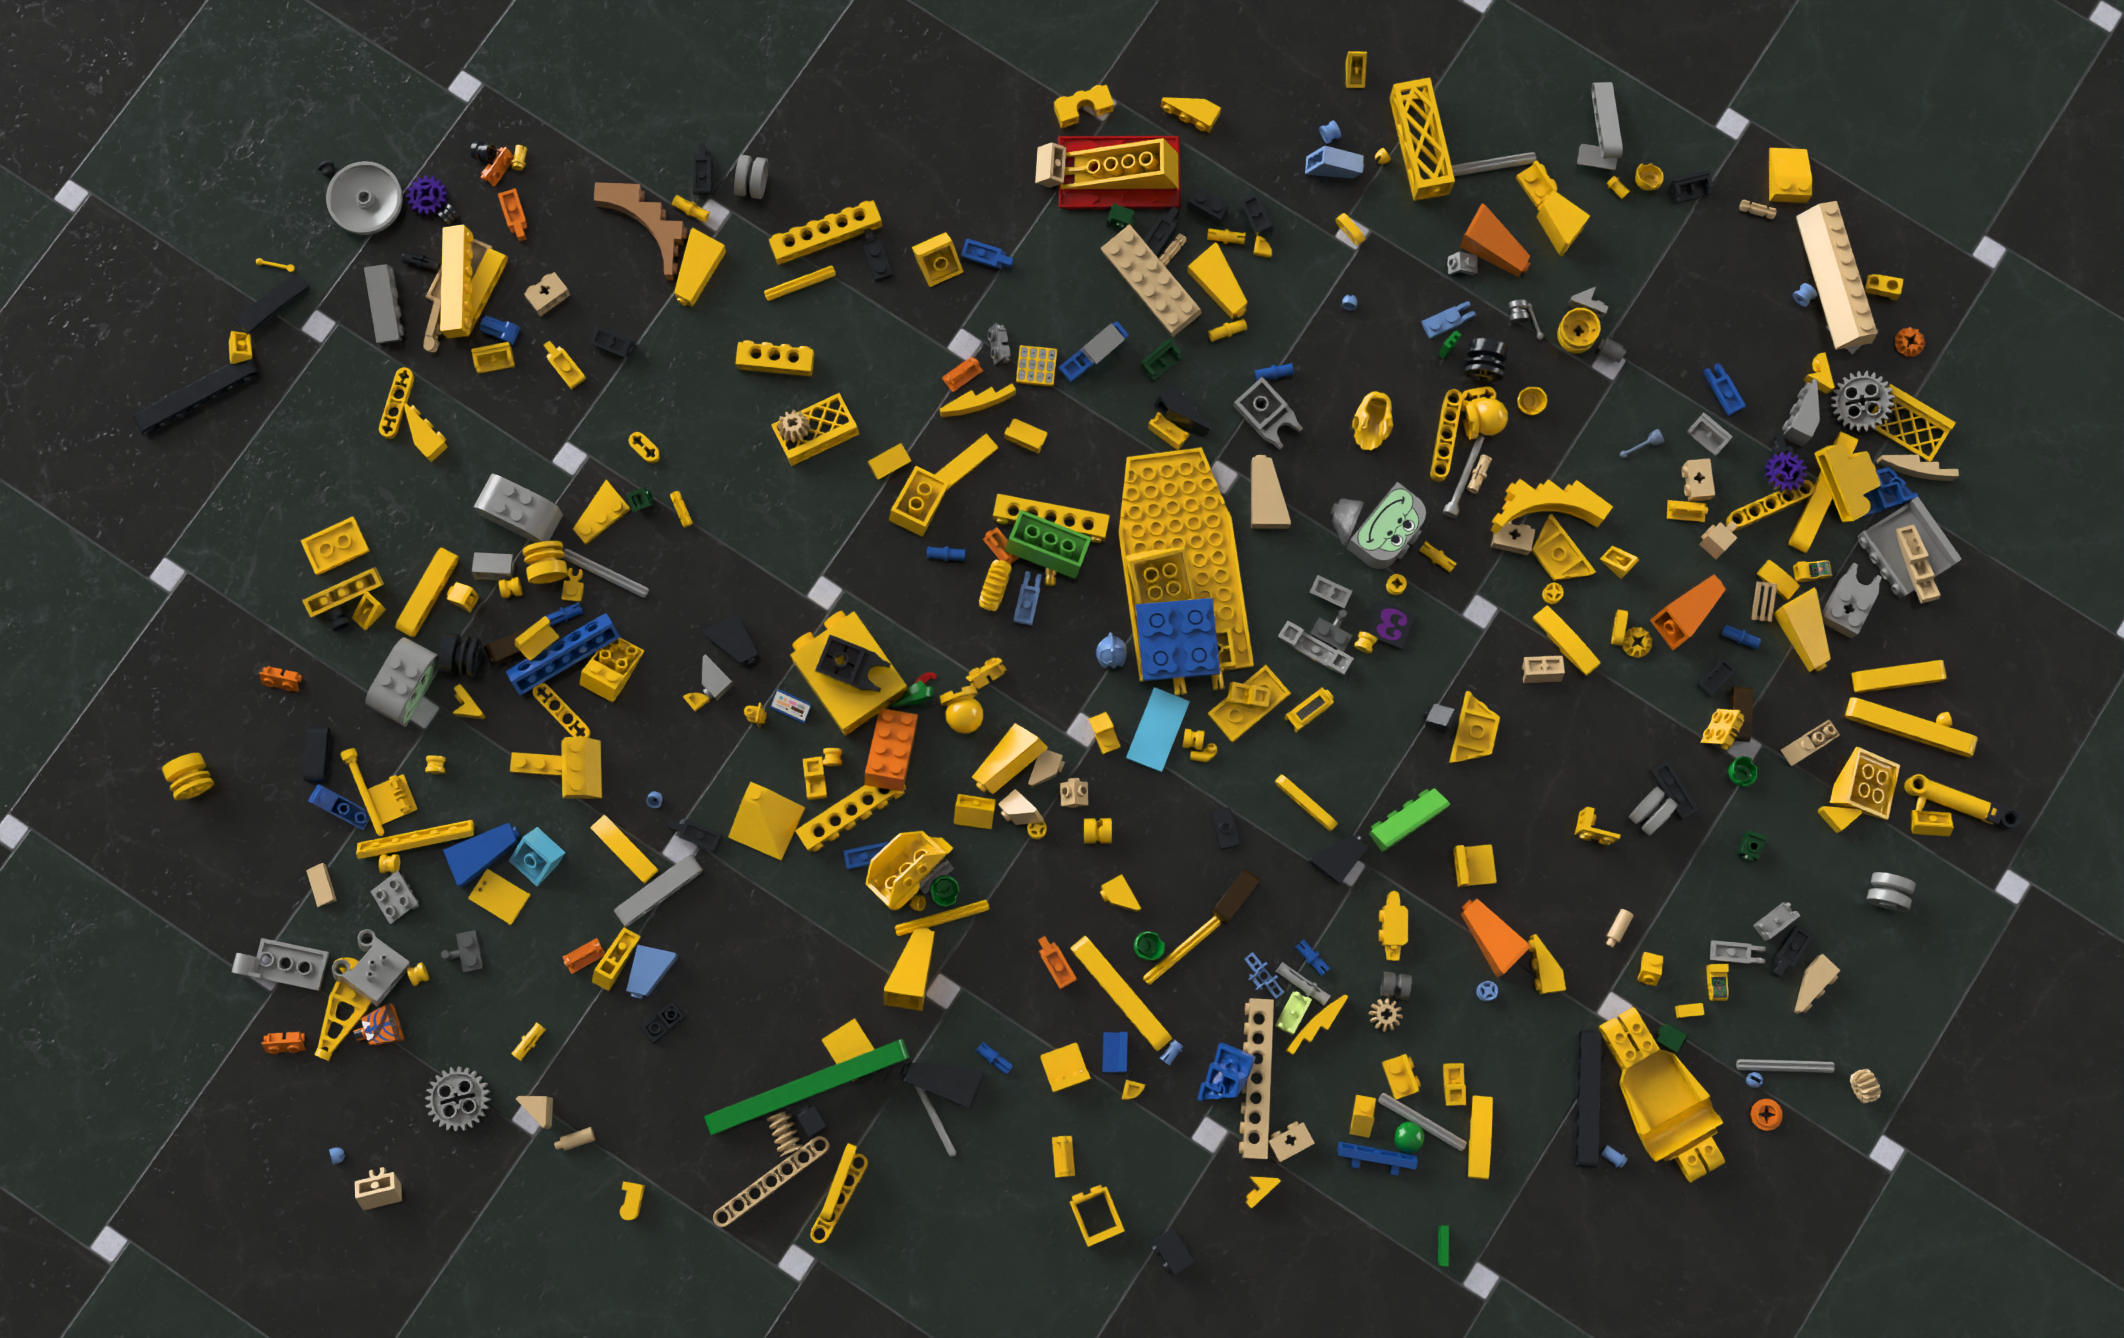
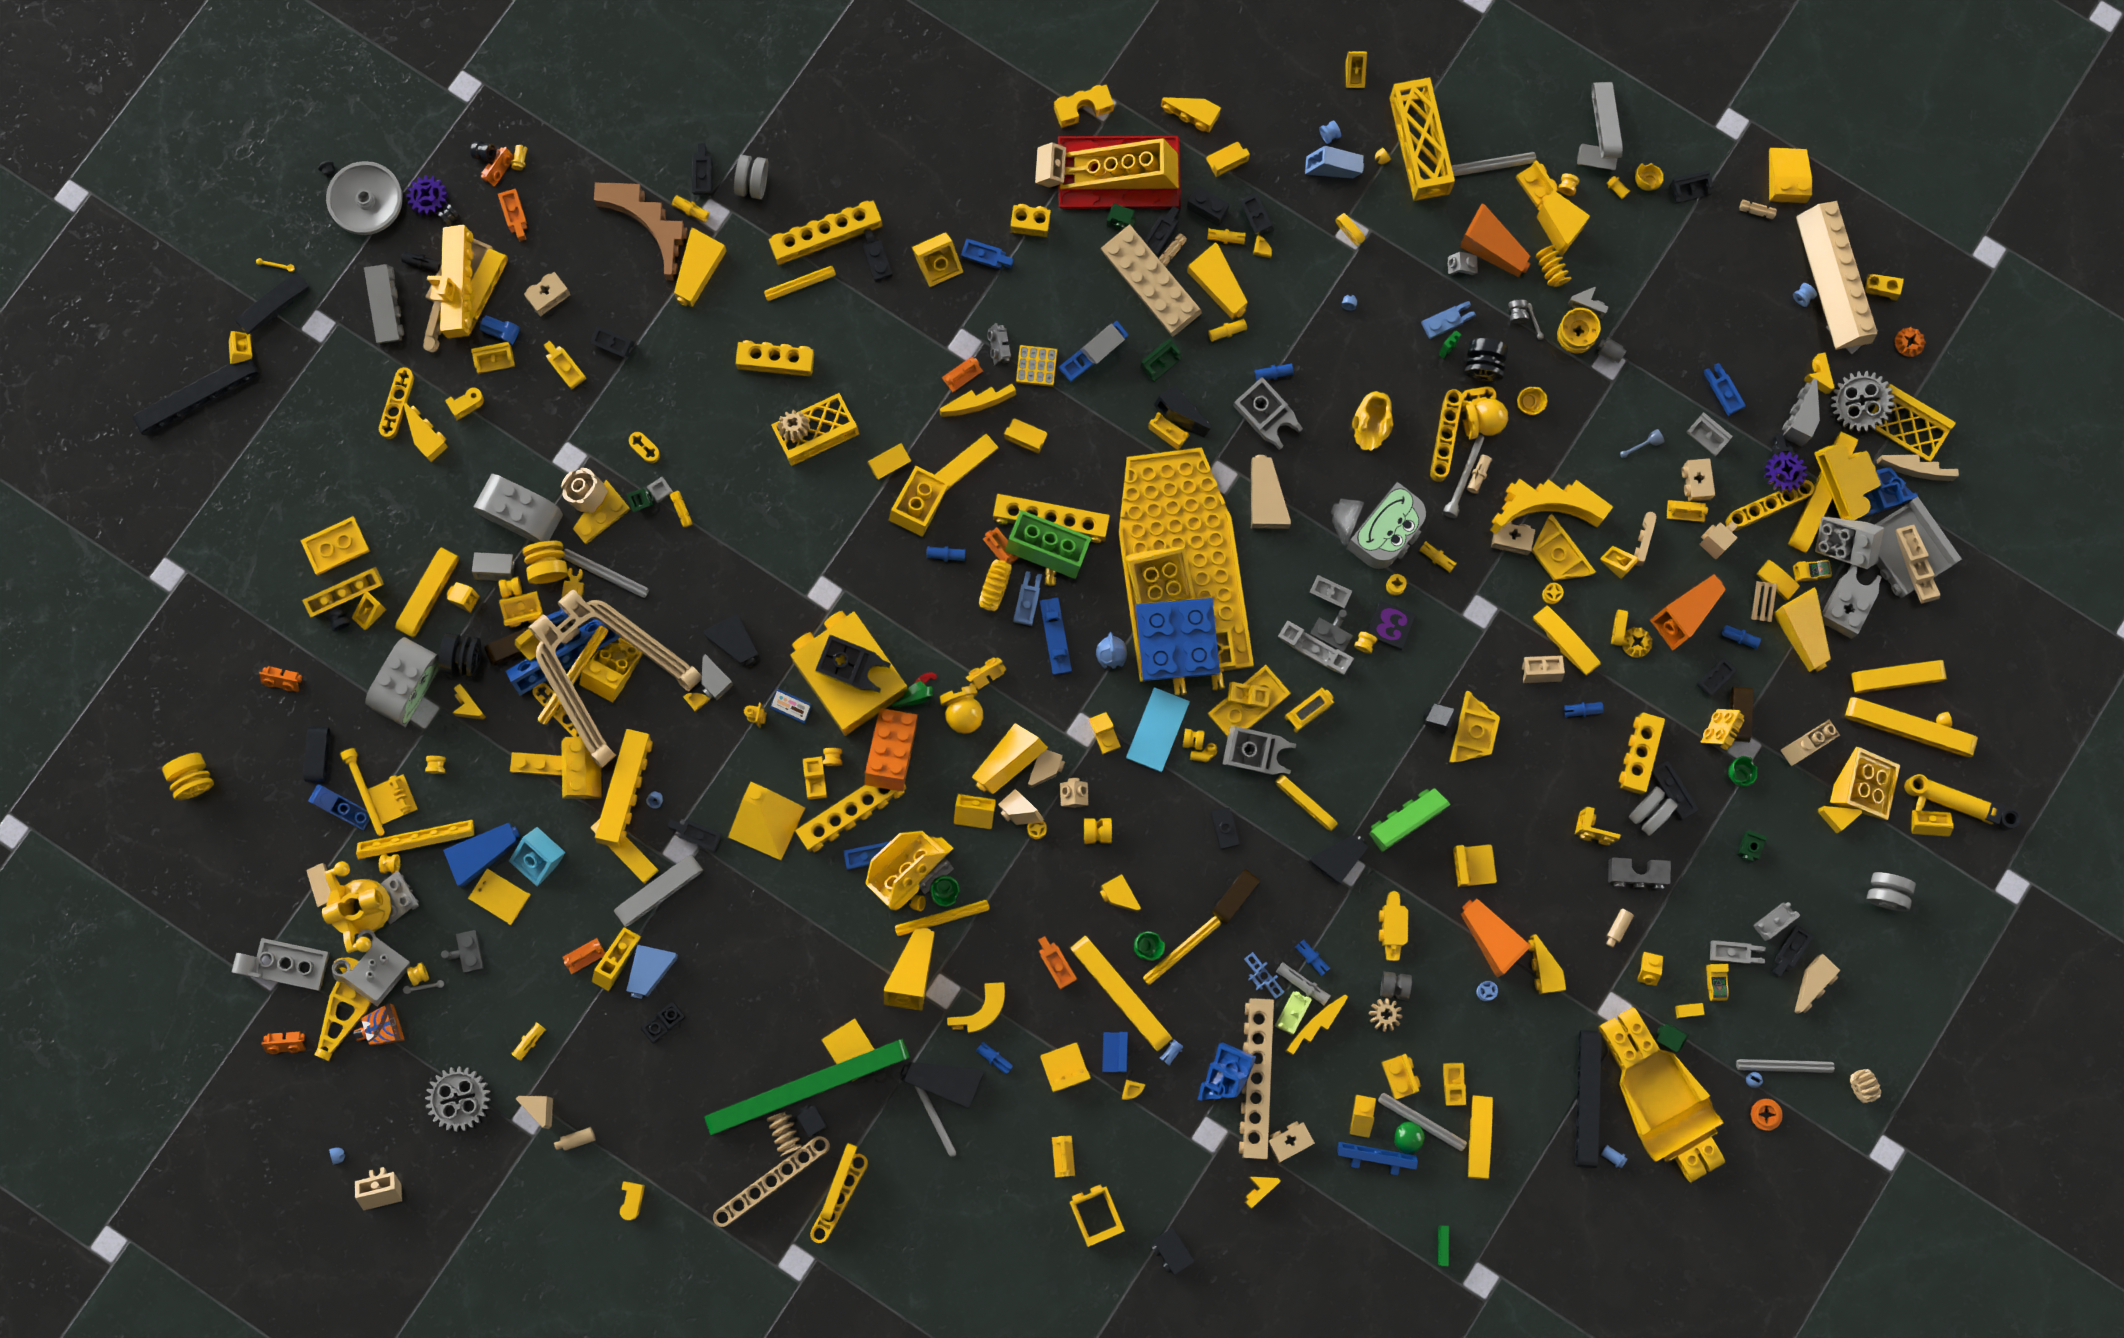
none -> yellow piece [322,861,391,953]
none -> light grey hinge [403,980,444,994]
none -> yellow panel [427,276,456,302]
none -> yellow leg [445,388,484,420]
none -> yellow bracket [499,591,543,627]
none -> tan piece [528,589,702,768]
none -> yellow axle [538,625,608,725]
none -> tan brick [561,468,607,513]
none -> yellow brick [595,729,653,848]
none -> light grey tile [647,477,673,503]
none -> yellow arch [947,982,1005,1034]
none -> yellow brick [1010,204,1051,237]
none -> blue hinge [1039,597,1072,676]
none -> yellow panel [1206,142,1250,177]
none -> light grey brick [1223,726,1296,774]
none -> yellow piece [1536,245,1572,287]
none -> yellow wheel [1558,174,1580,196]
none -> blue axle [1564,702,1604,718]
none -> flat silver arch [1608,858,1671,889]
none -> yellow brick [1619,713,1665,795]
none -> tan hinge [1634,512,1657,567]
none -> light grey slope [1815,517,1884,569]

